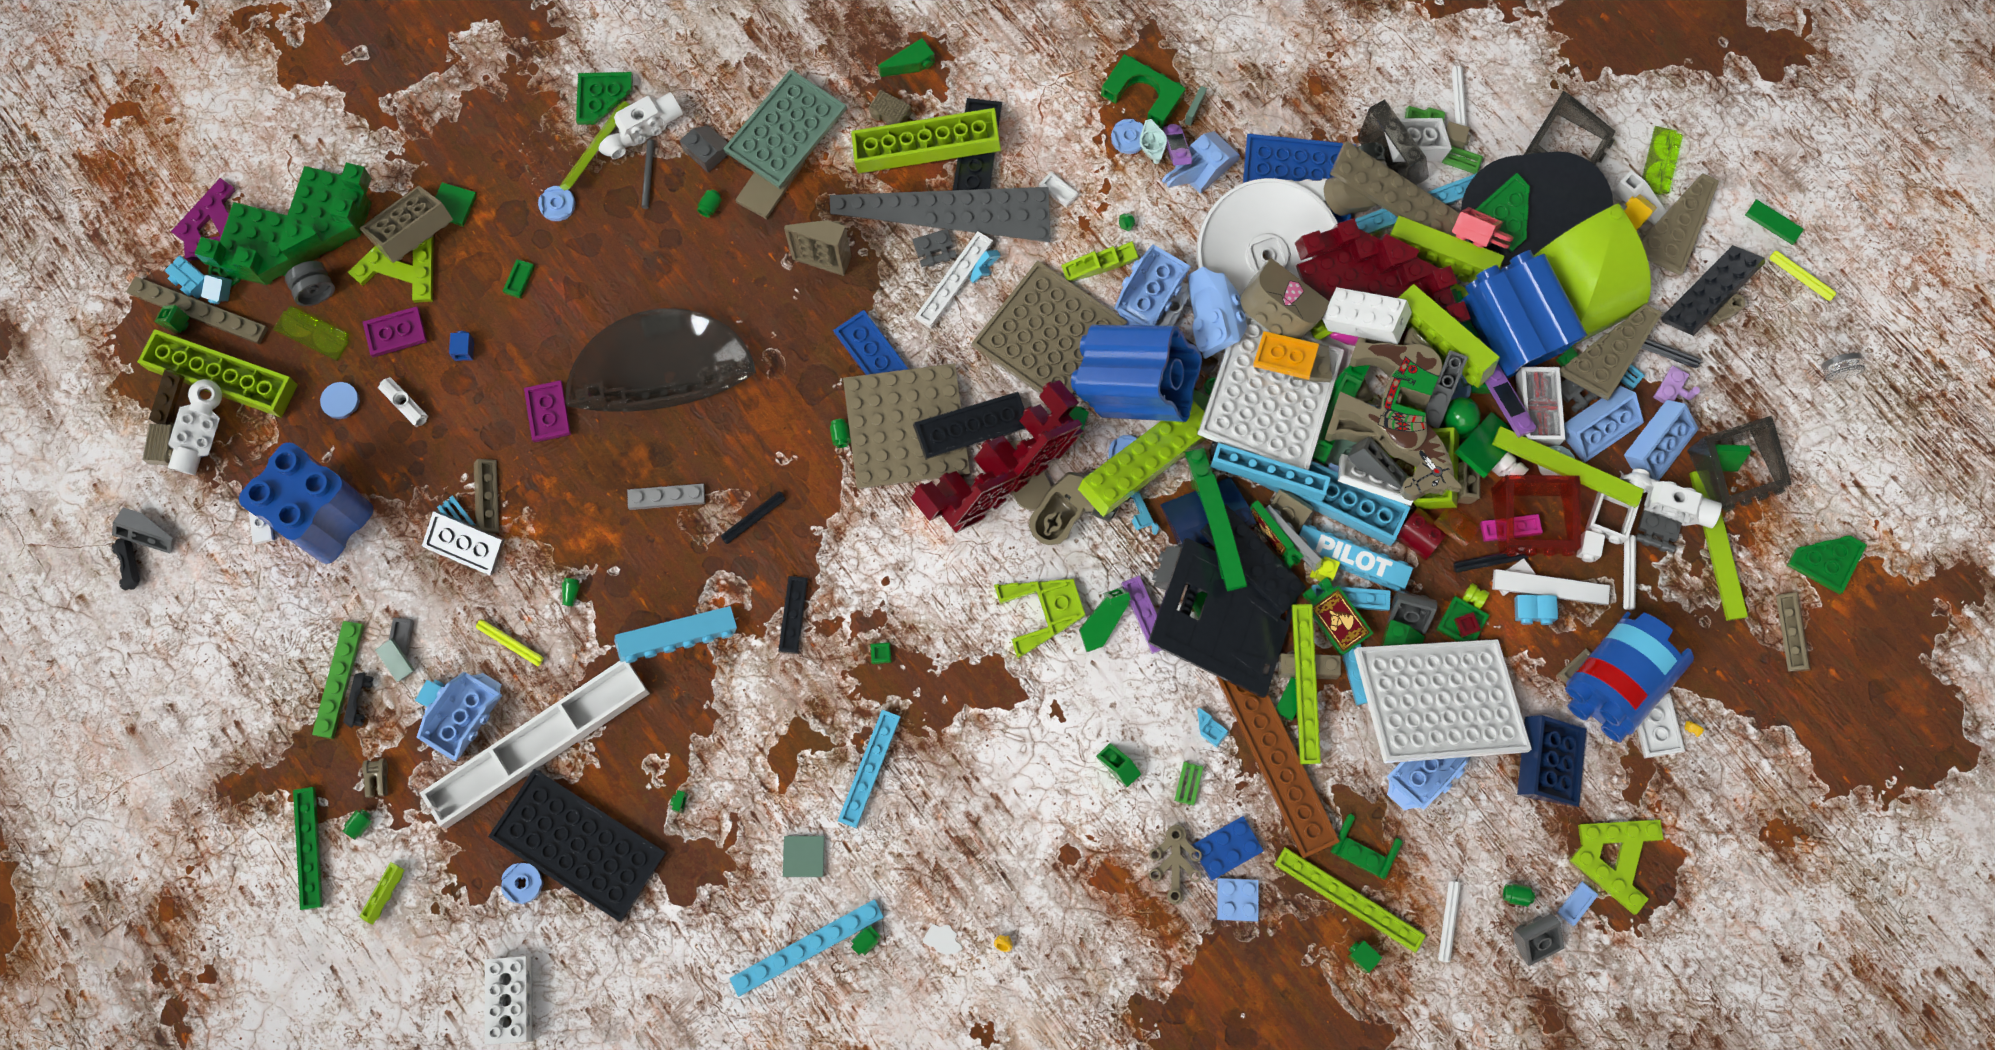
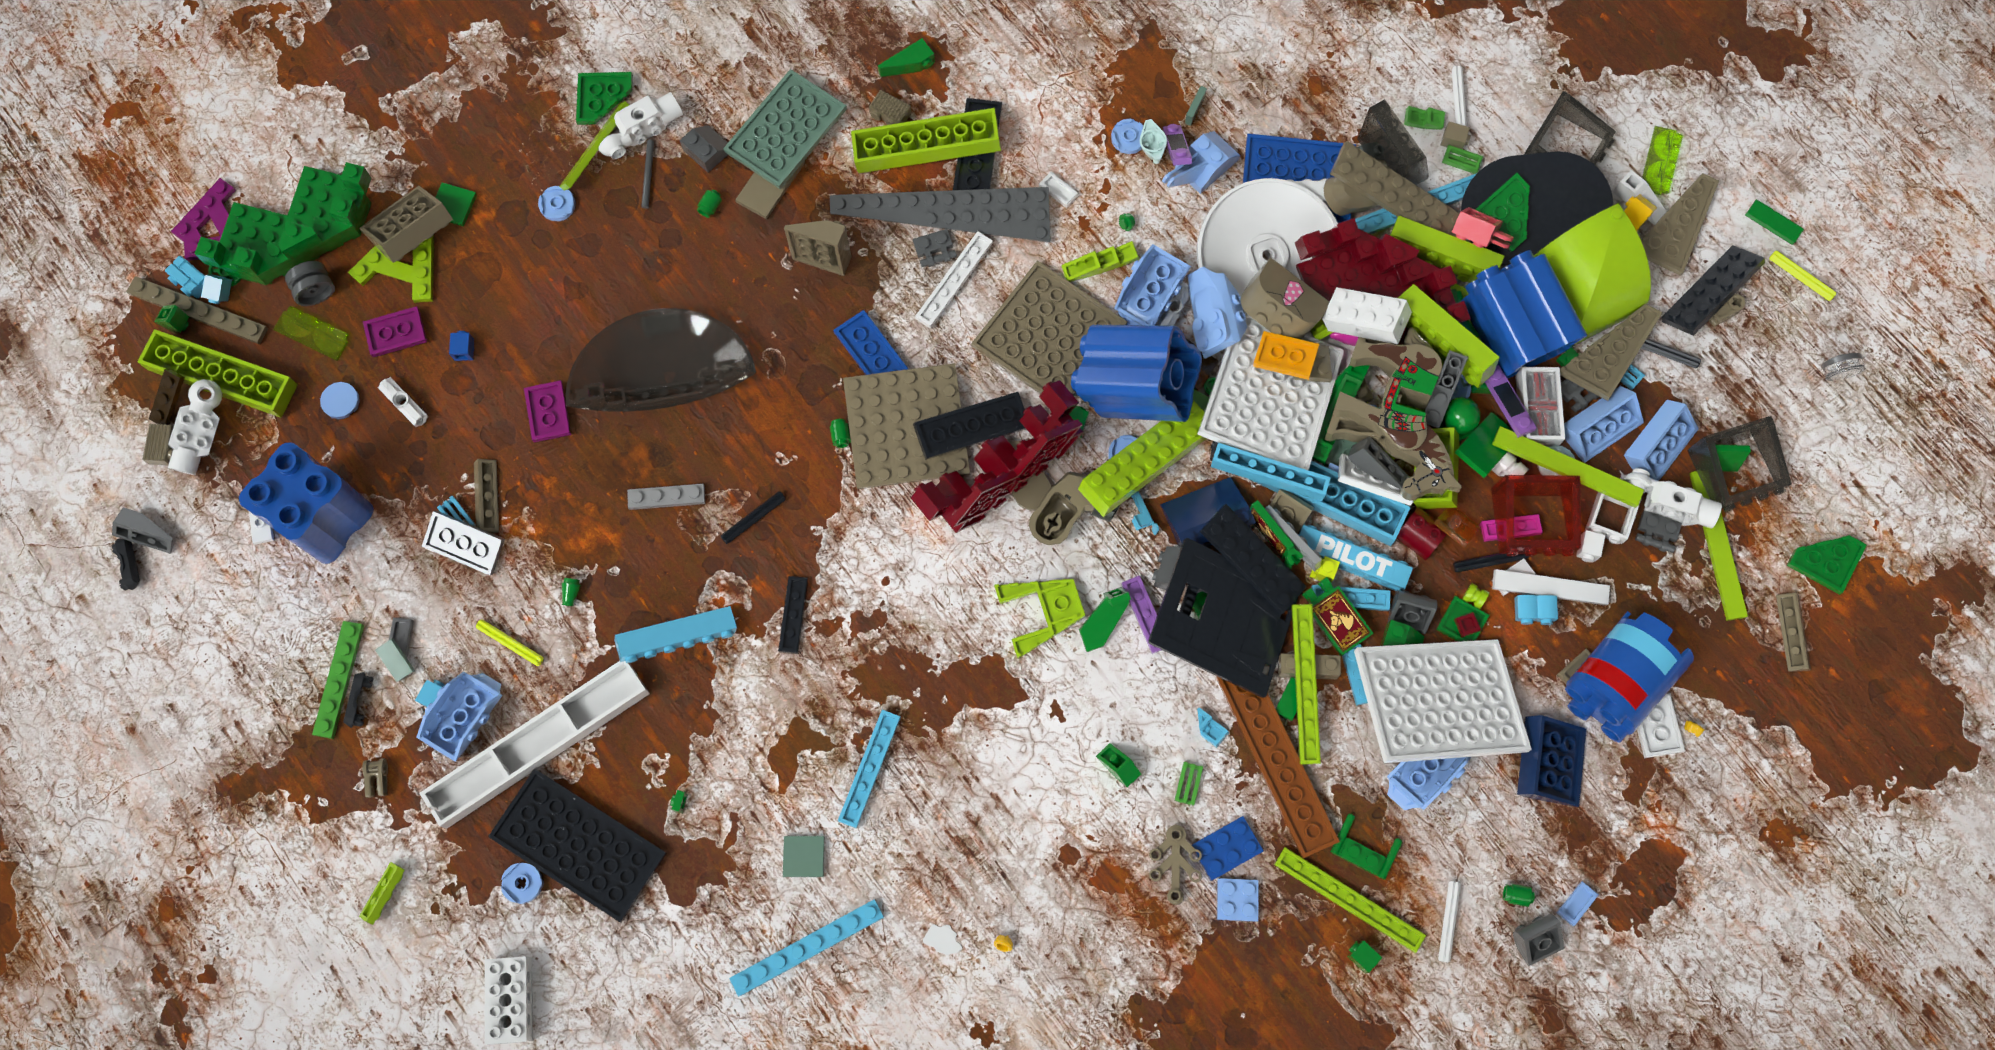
green plate [293,787,323,911] -> none
green brick [342,809,372,840] -> none
green tile [503,259,535,299] -> none
green brick [851,925,881,956] -> none
green tile [870,643,891,664] -> none
medium azure slope [970,250,1001,283] -> none
green arch [1101,54,1186,130] -> none
green slope [1185,448,1247,591] -> none
white brick [1384,118,1452,162] -> none
dark tan brick [1457,461,1480,504] -> none
lime plate [1569,820,1663,915] -> none
white axle [1623,535,1636,610] -> none
lavender plate [1653,365,1700,404] -> none

